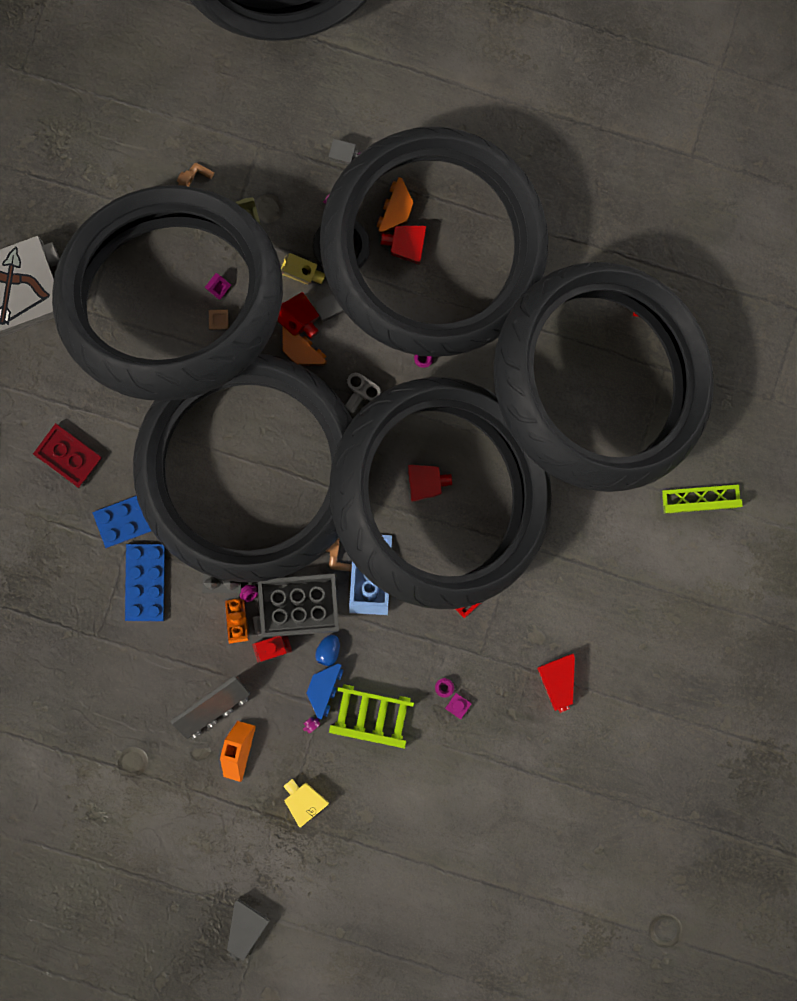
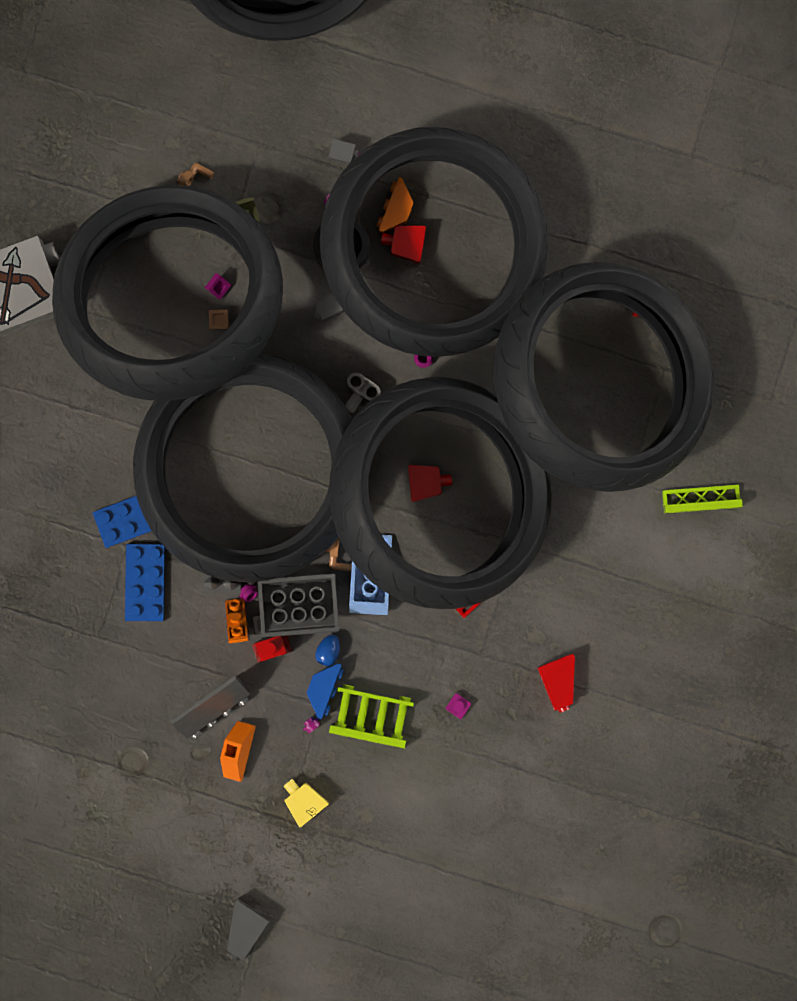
dark red plate [33,423,102,488] -> none
red torso [277,292,319,338] -> none
light yellow torso [281,253,325,284] -> none
orange slope [283,327,327,366] -> none
magenta plate [435,678,454,698] -> none

